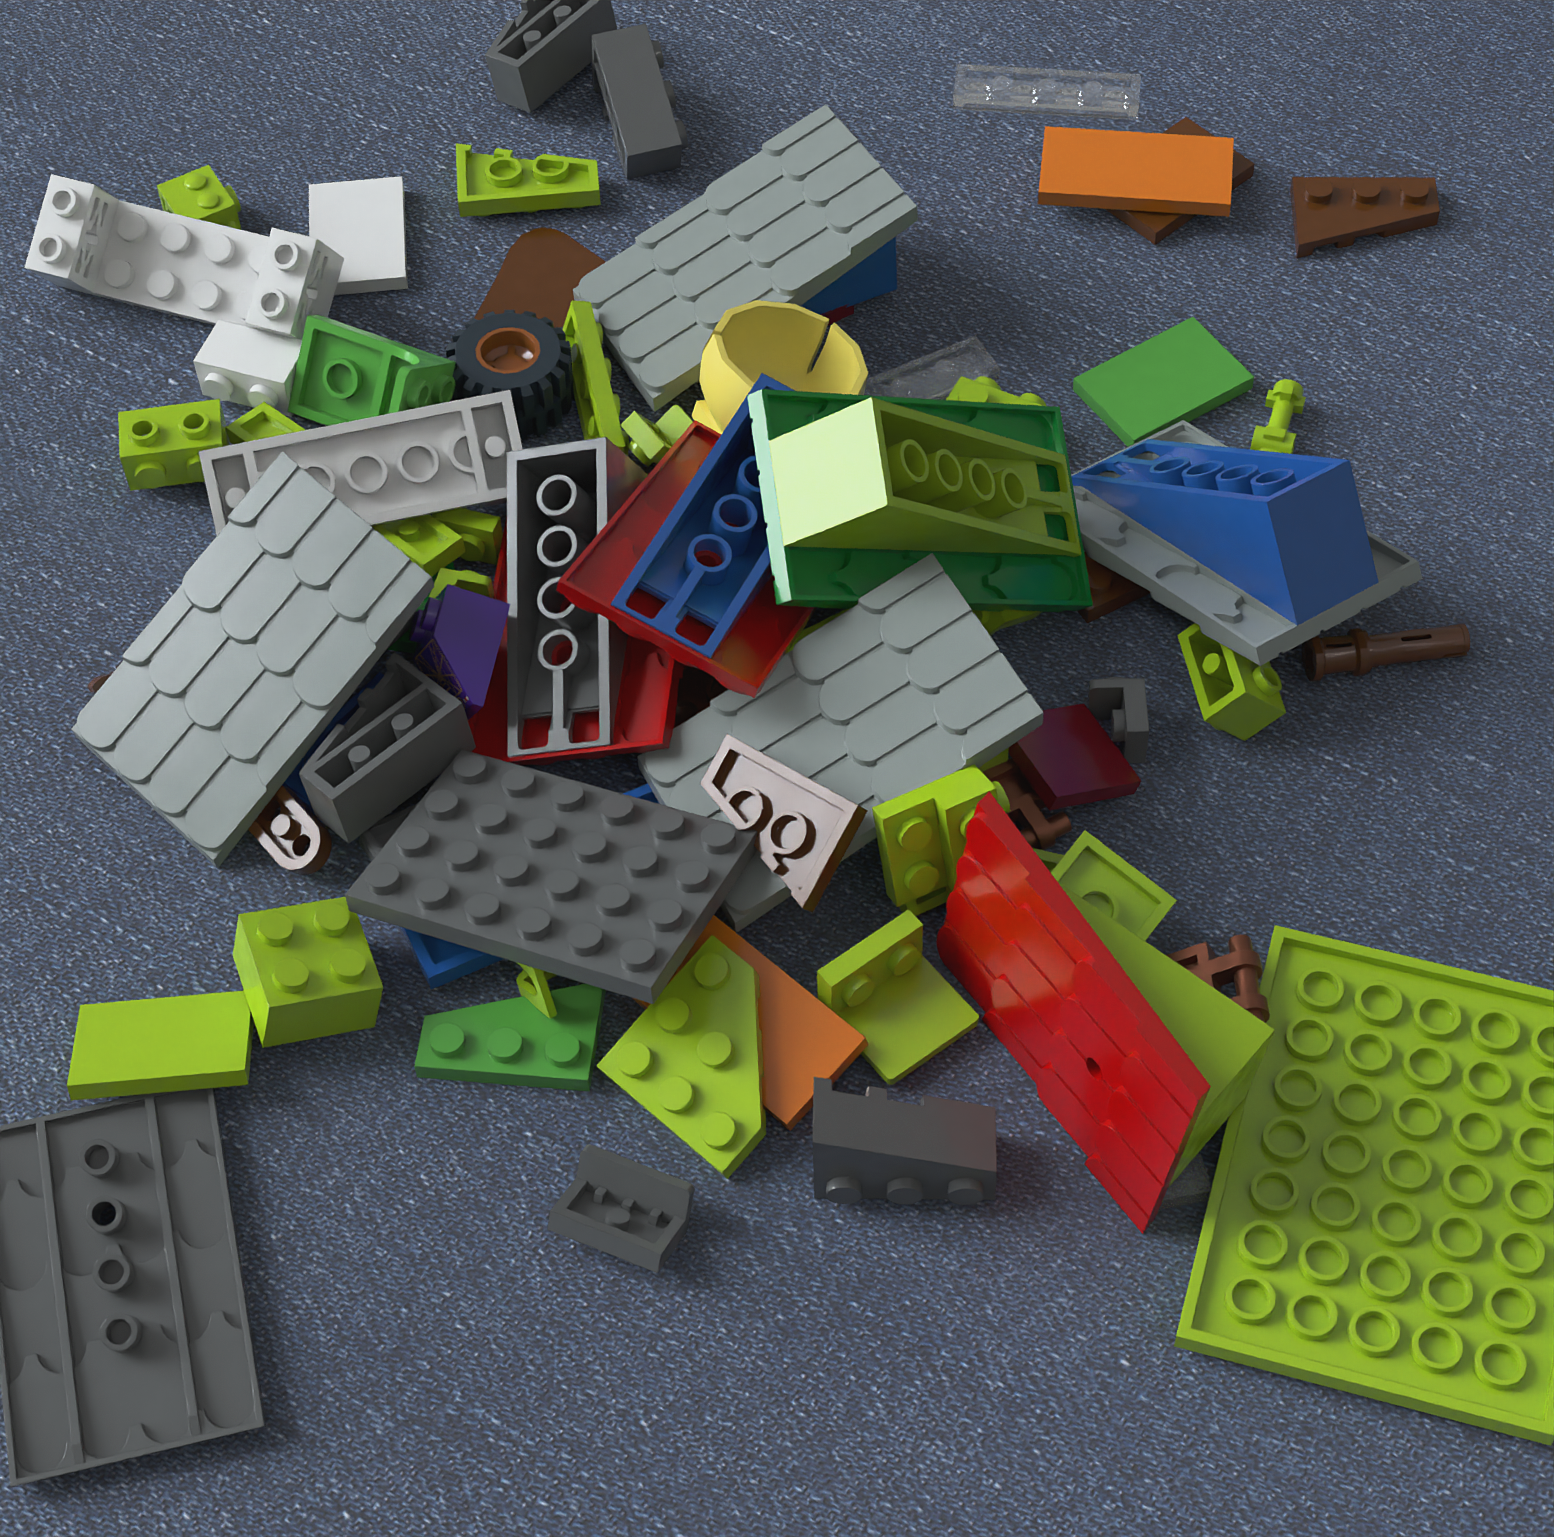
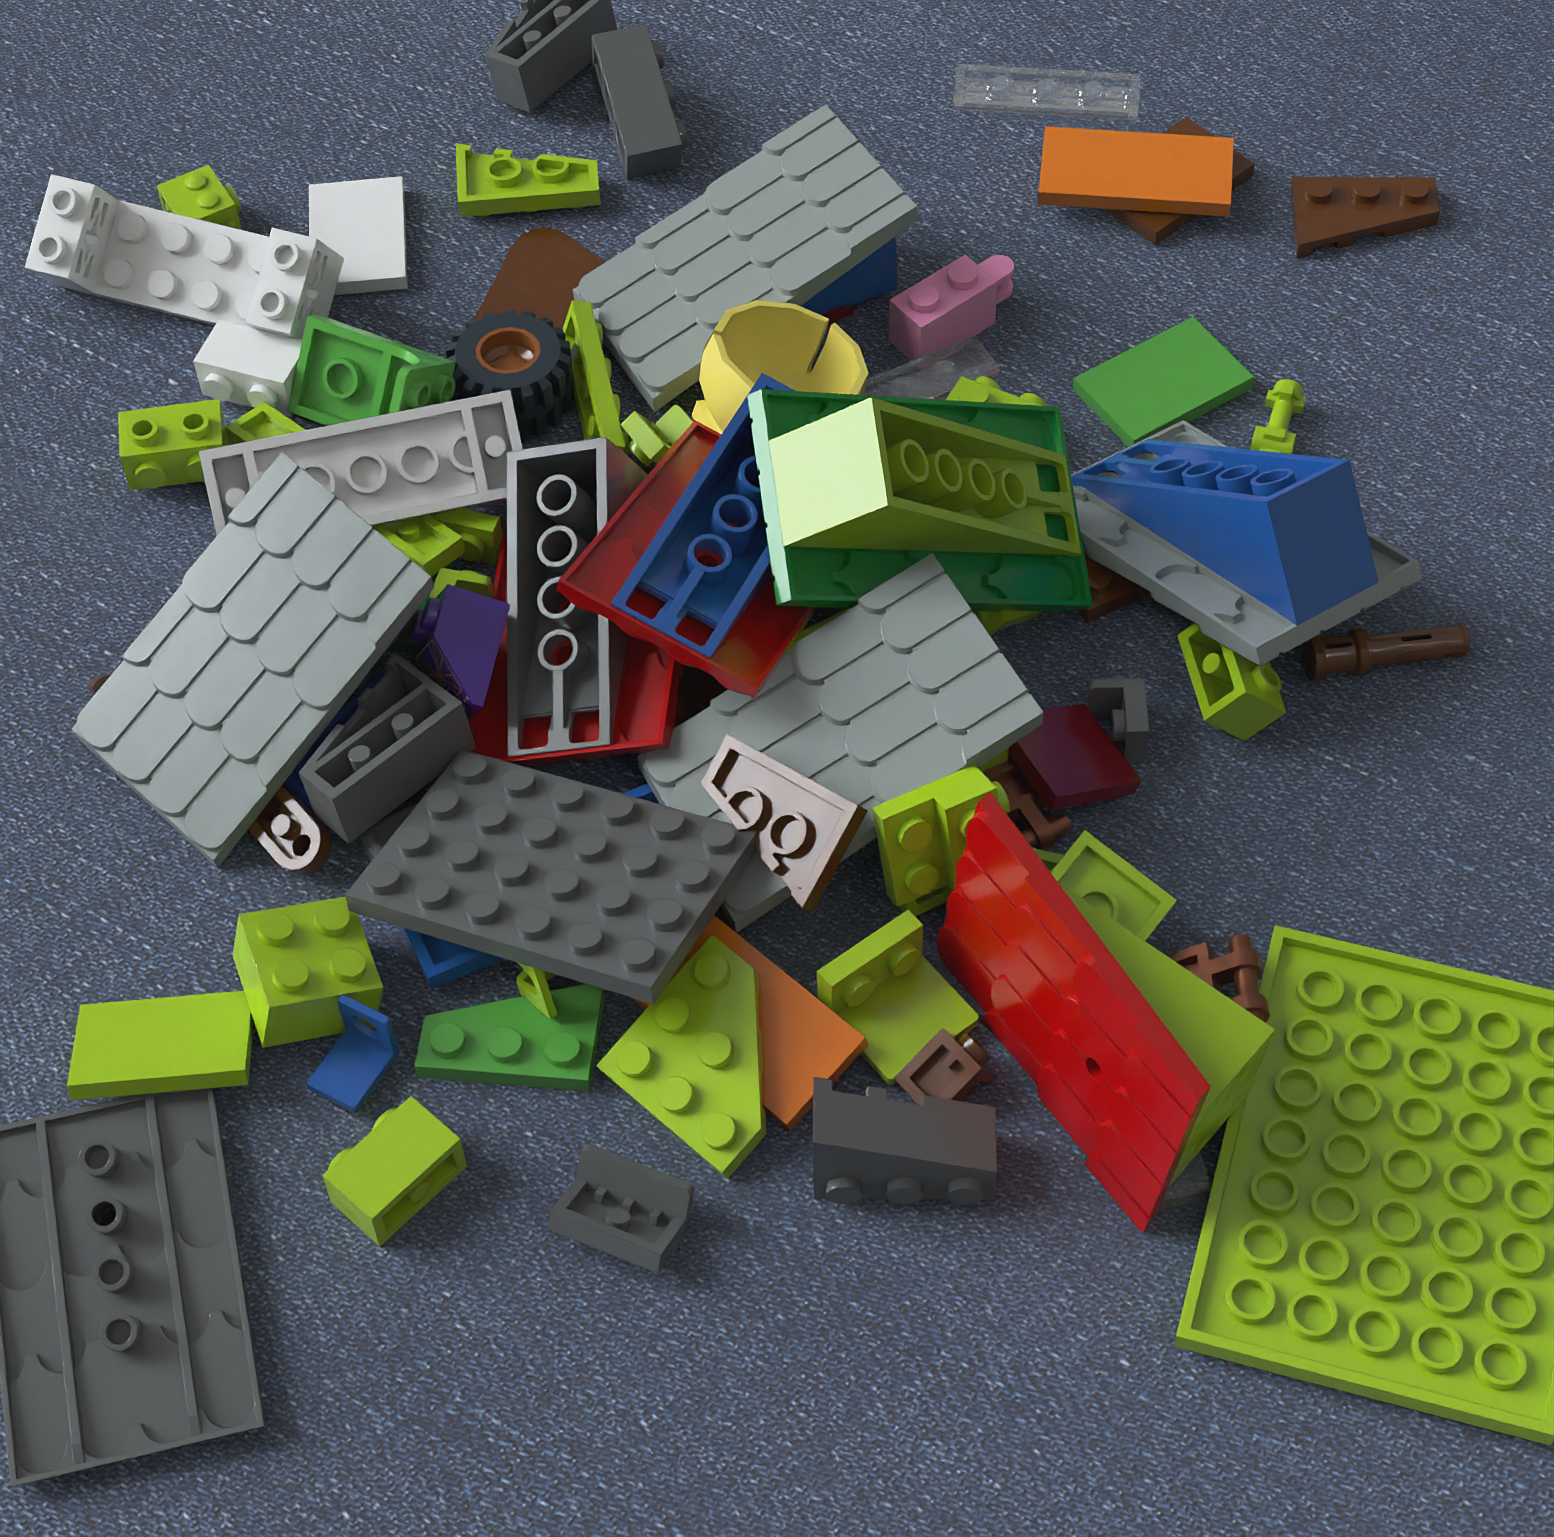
none -> blue bracket [307,994,400,1113]
none -> lime brick [322,1096,467,1247]
none -> bright pink brick [889,255,1014,369]
none -> reddish brown bracket [894,1028,998,1105]

